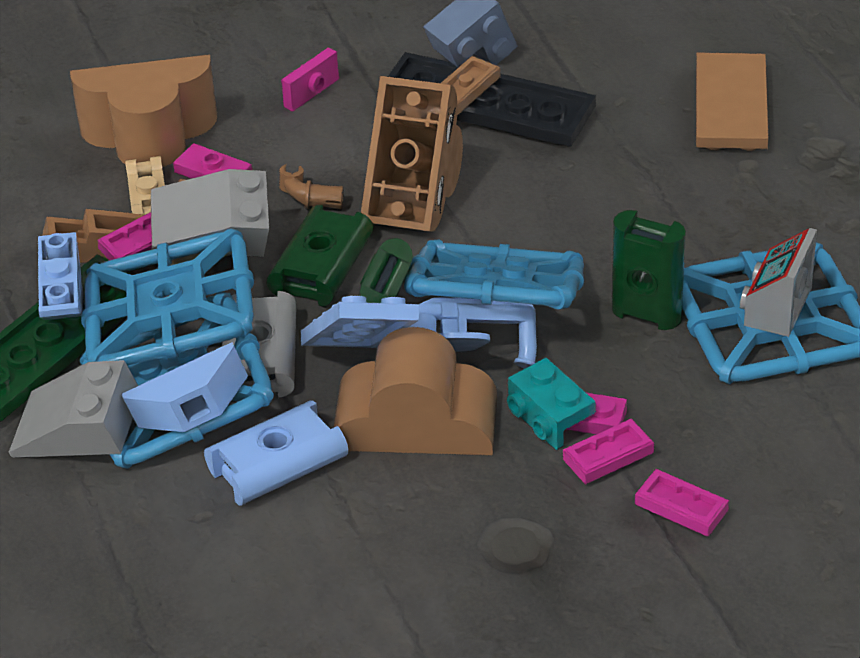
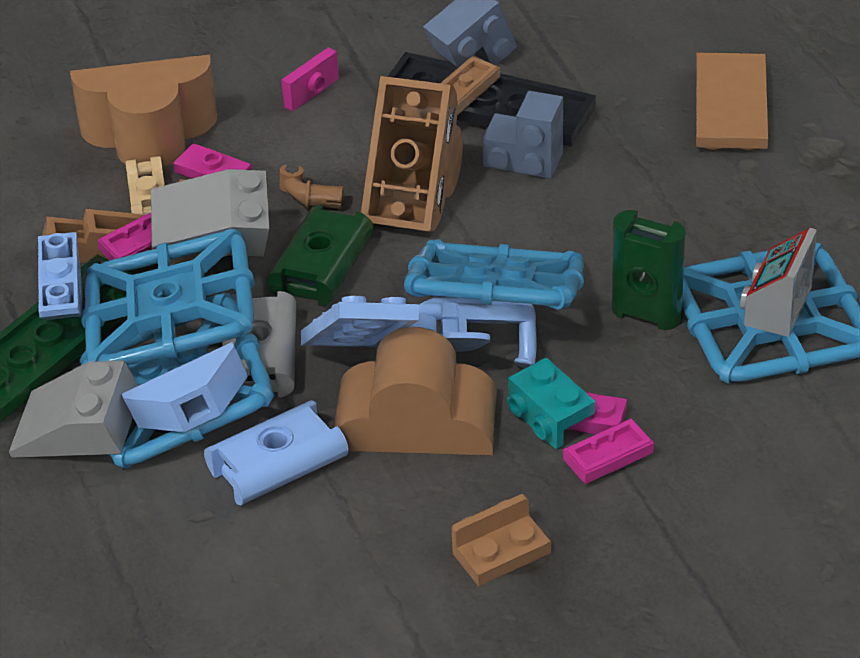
dark green piece [358,238,413,303] -> none
dark pink plate [635,469,729,537] -> none
none -> medium nougat bracket [452,494,551,587]
none -> sand blue brick [482,91,563,179]

